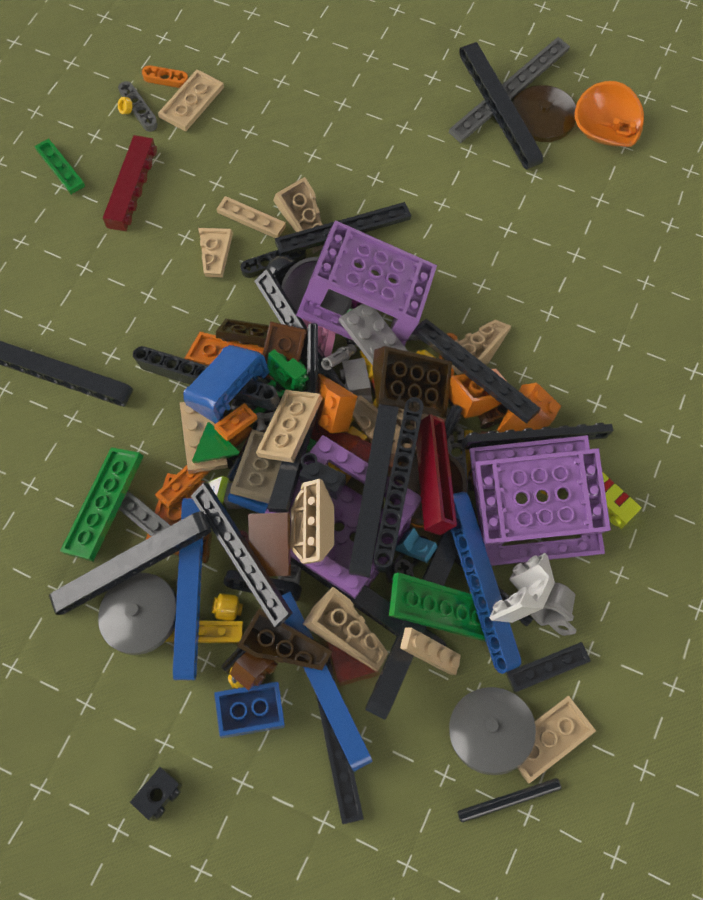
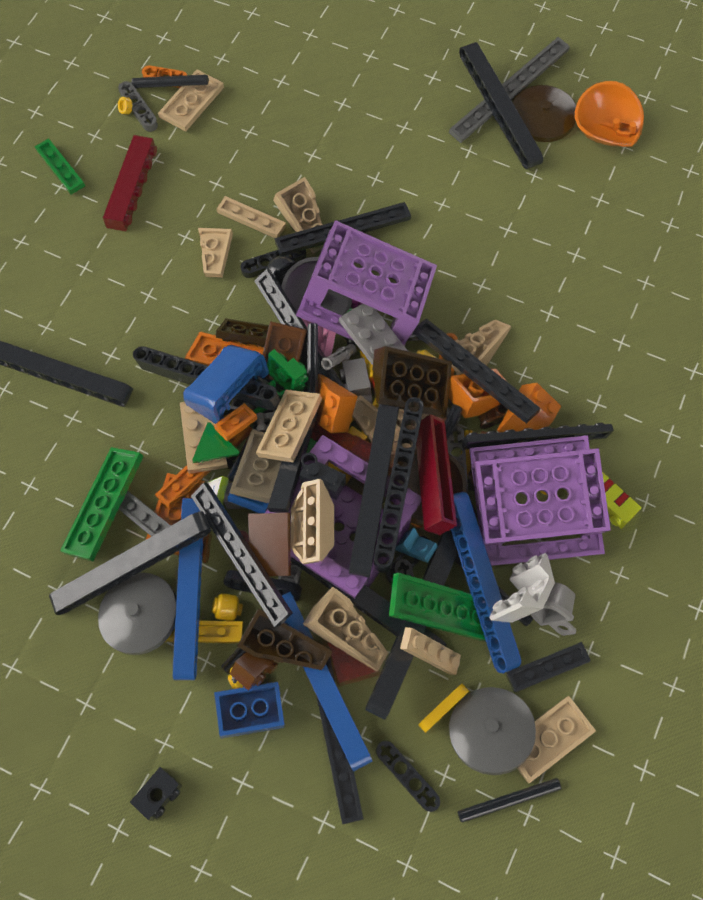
none -> black axle [131,74,209,88]
none -> black beam [376,741,440,812]
none -> yellow beam [418,683,469,733]

